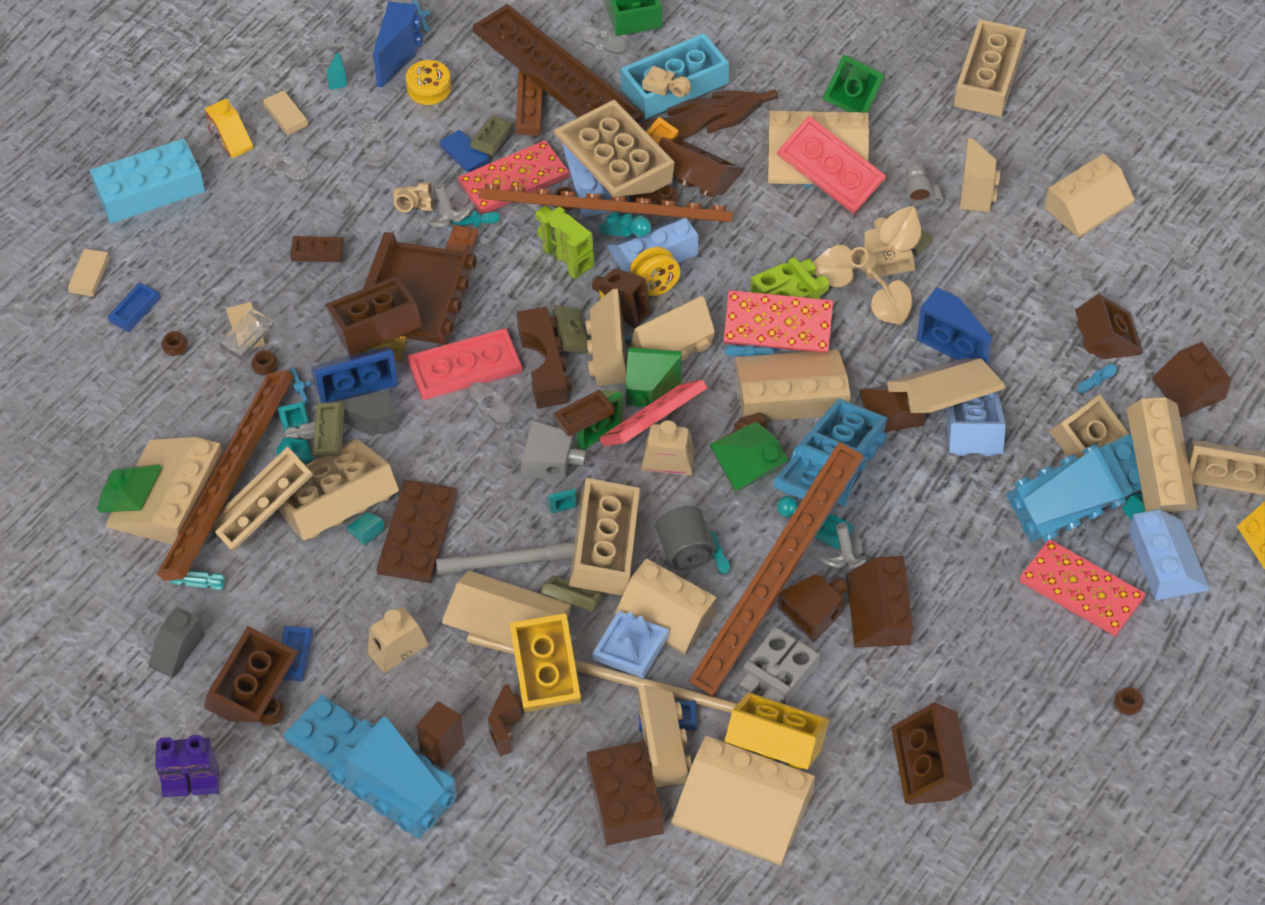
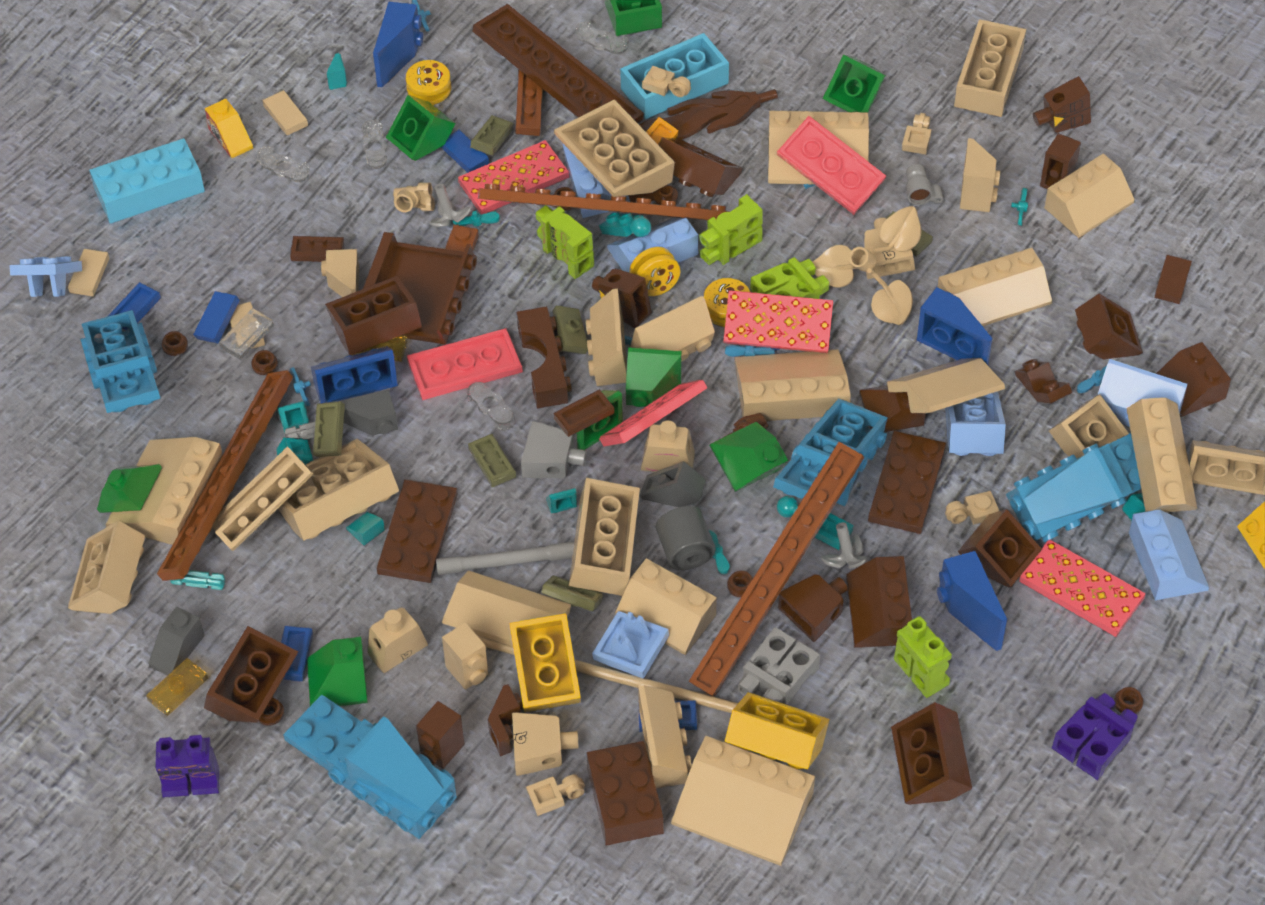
none -> light blue plate [10,256,82,297]
none -> tan slope [68,520,145,614]
none -> dark azure wedge [80,310,161,413]
none -> clear yellow plate [146,658,208,716]
none -> blue tile [193,291,240,344]
none -> green slope [307,637,368,706]
none -> tan slope [321,249,359,297]
none -> green slope [386,95,456,161]
none -> tan brick [442,622,488,690]
none -> olive plate [468,434,516,488]
none -> tan torso [512,713,579,776]
none -> tan plate [526,774,585,816]
none -> dark grey slope [640,461,706,507]
none -> lime hips [699,194,763,265]
none -> yellow head [704,278,750,327]
none -> reddish brown plate [727,570,753,598]
none -> reddish brown plate [868,431,946,534]
none -> lime hips [894,616,952,698]
none -> tan plate [902,113,931,155]
none -> tan slope [937,248,1052,326]
none -> blue slope [937,551,1007,651]
none -> tan plate [945,491,999,525]
none -> reddish brown slope [958,509,1042,588]
none -> teal piece [1011,188,1028,226]
none -> reddish brown slope [1014,359,1072,403]
none -> reddish brown torso [1033,76,1091,133]
none -> reddish brown brick [1040,133,1081,189]
none -> dark purple hips [1052,693,1138,781]
none -> light blue slope [1098,359,1187,428]
none -> reddish brown tile [1154,255,1192,304]

